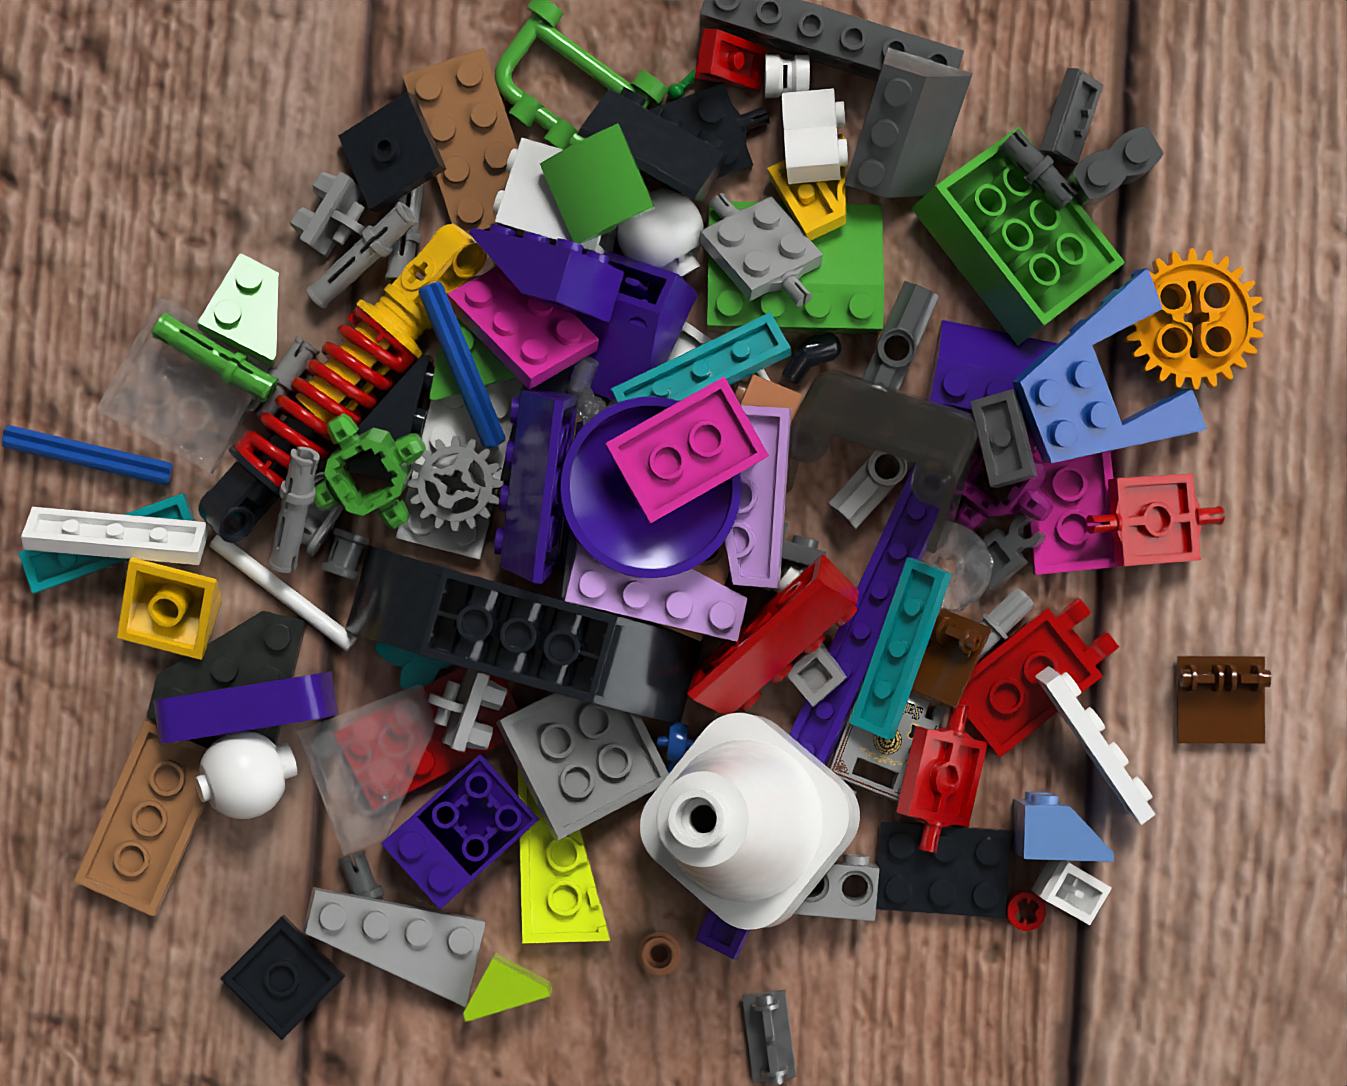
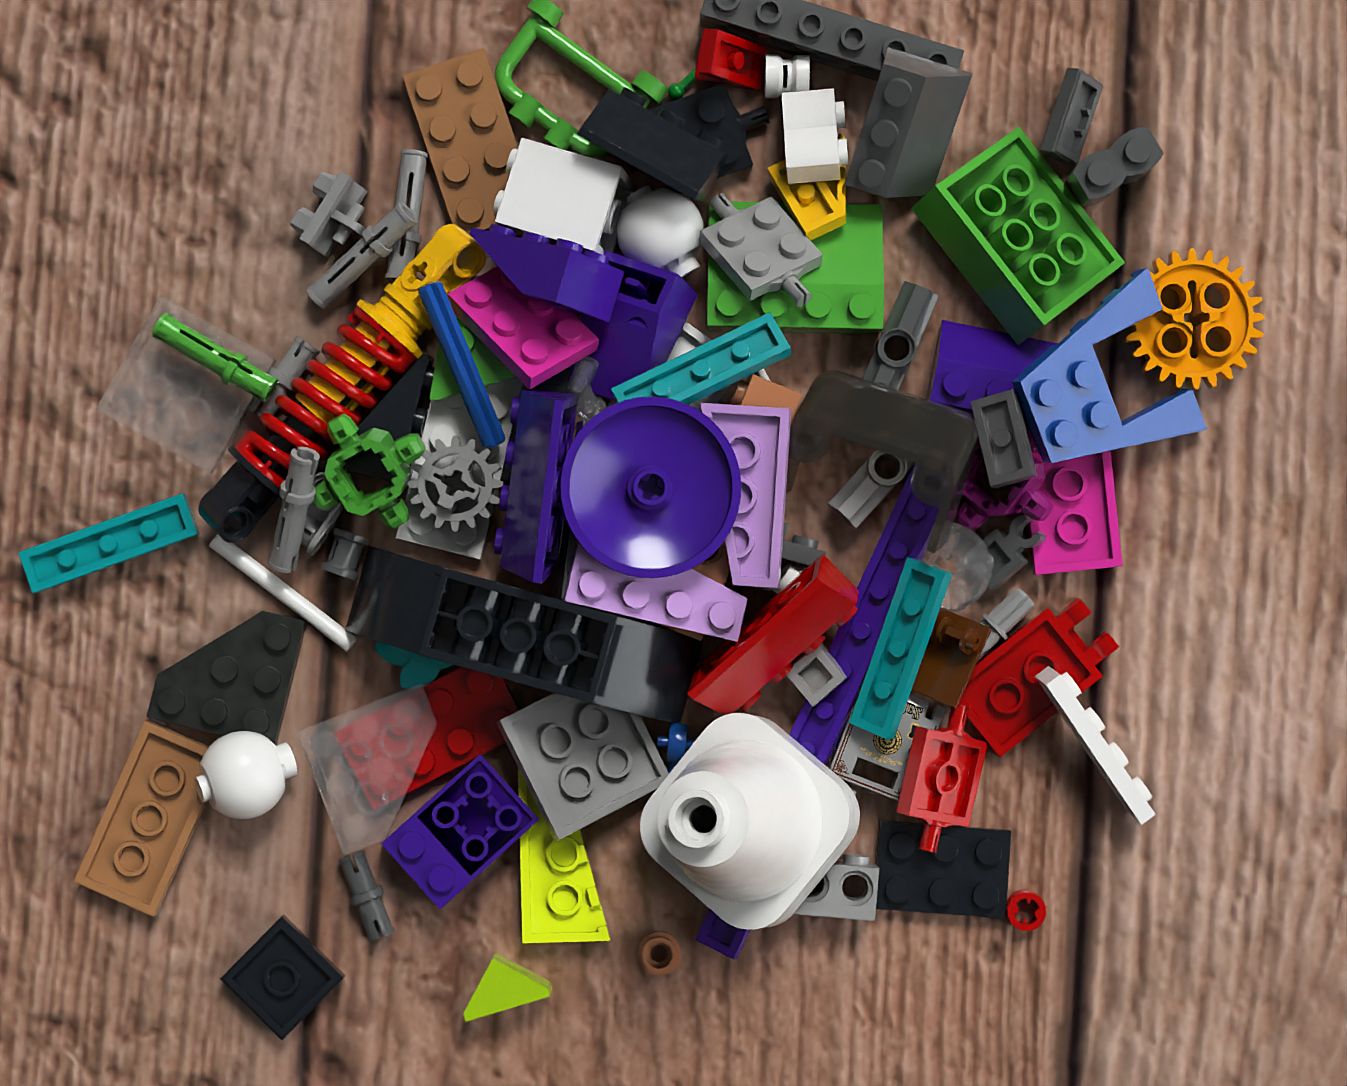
blue axle [2,425,173,485] -> none
white plate [21,507,208,565] -> none
yellow slope [117,557,222,660] -> none
dark purple beam [153,671,338,744] -> none
wing [198,253,279,367] -> none
light grey wing [303,887,486,1007] -> none
black plate [338,92,446,213] -> none
light grey hips [428,668,507,752] -> none
bright green slope [539,123,655,244] -> none
dark pink plate [604,376,769,524] -> none
flat silver hinge [742,989,797,1085] -> none
black arm [782,333,842,385] -> none
dark grey pin [998,128,1078,211] -> none
medium blue slope [1012,791,1114,862] -> none
white slope [1031,860,1112,925] -> none
plate [1085,473,1225,567] -> none
reddish brown hinge [1177,656,1271,744] -> none

